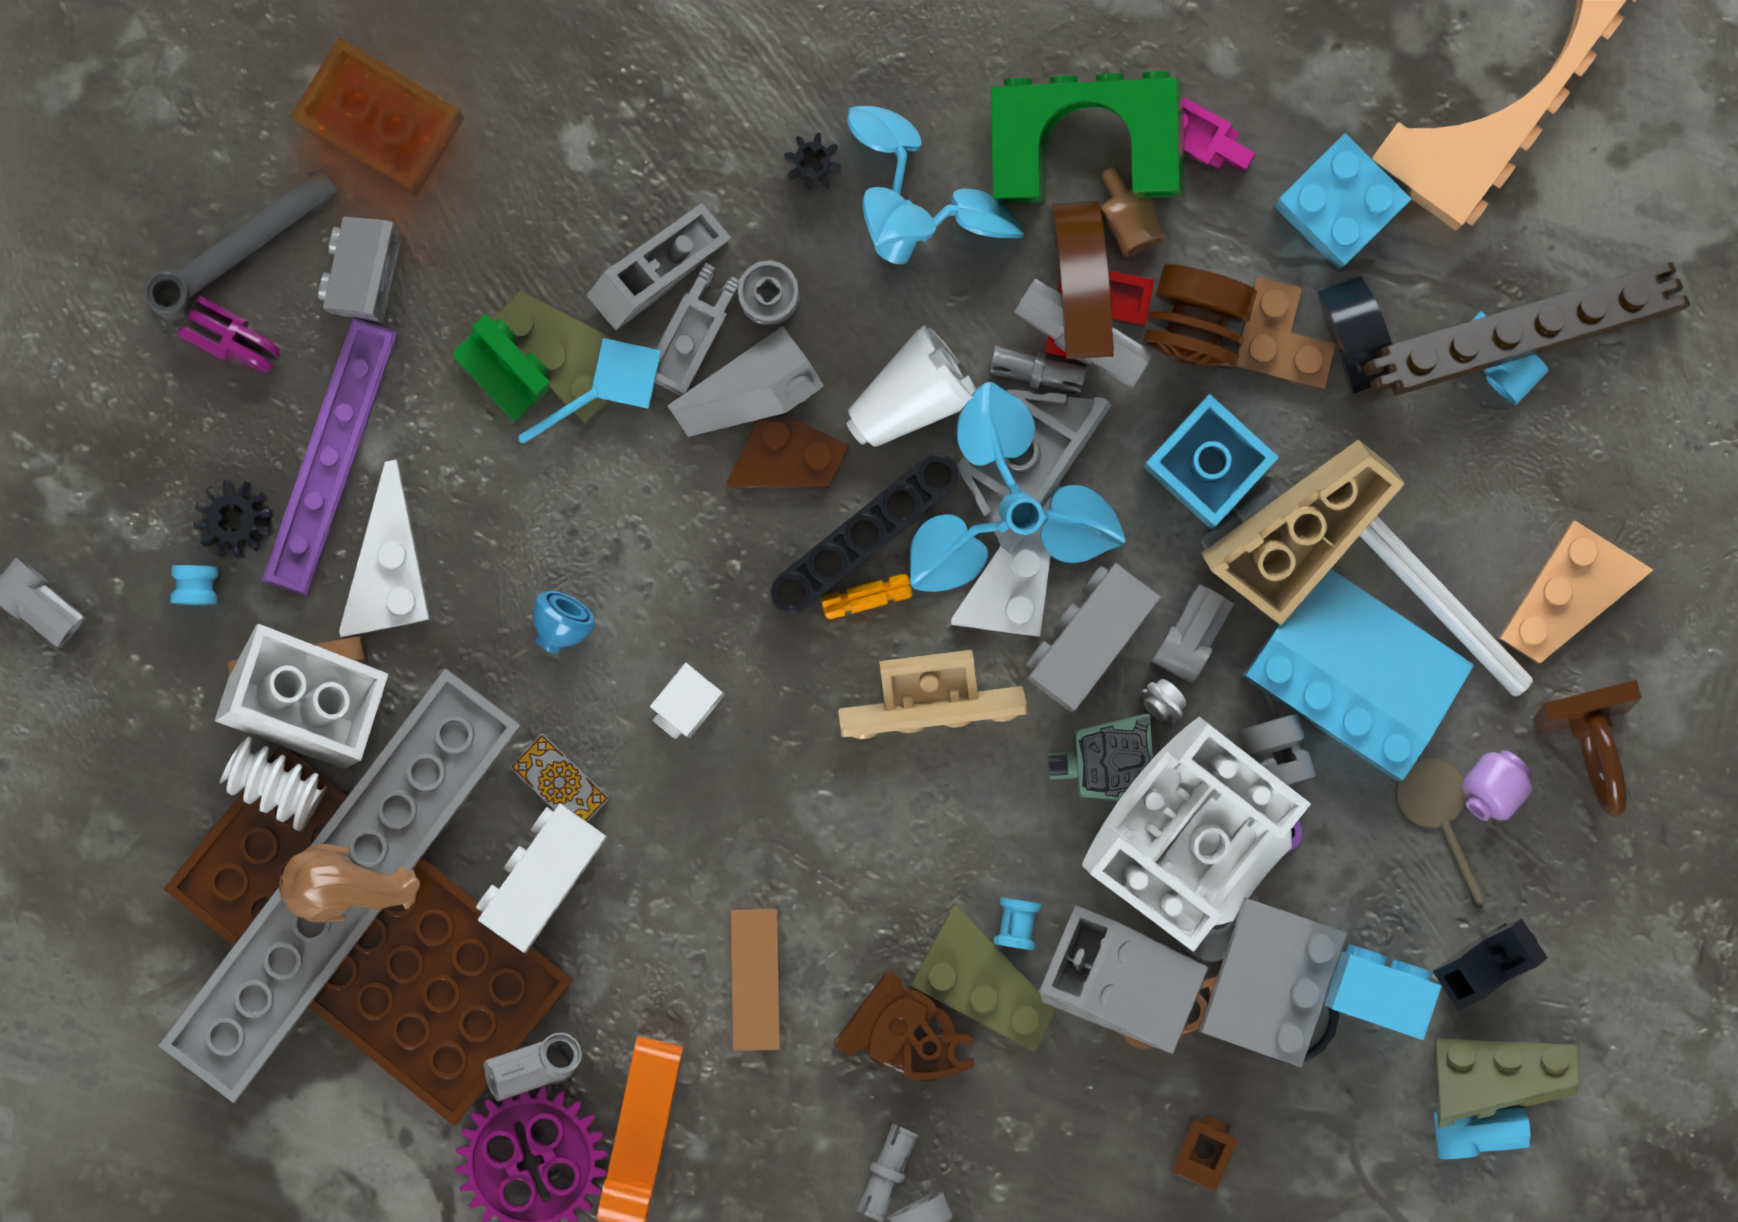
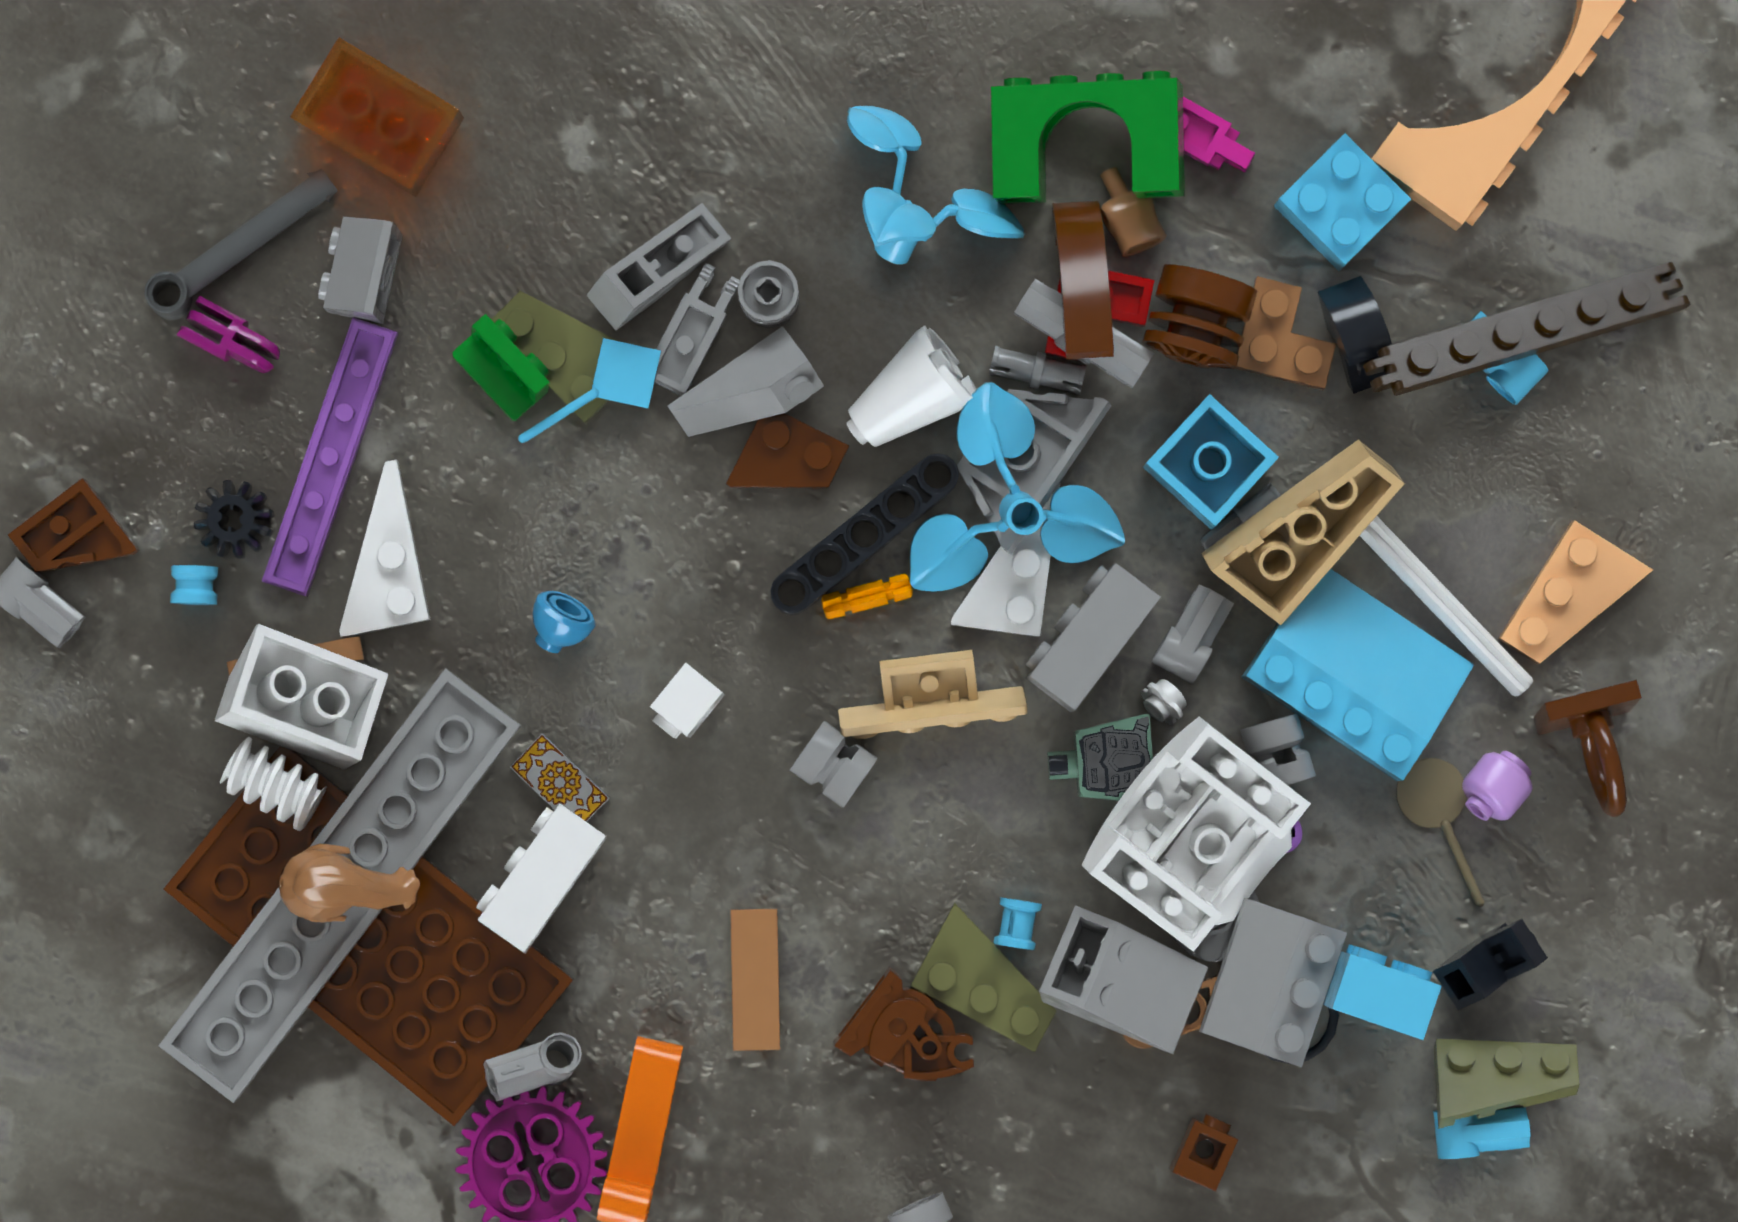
black gear [784,132,841,192] -> none
light grey pin [856,1124,920,1222] -> none
none -> reddish brown wing [8,478,140,573]
none -> light grey wheel [789,721,878,808]

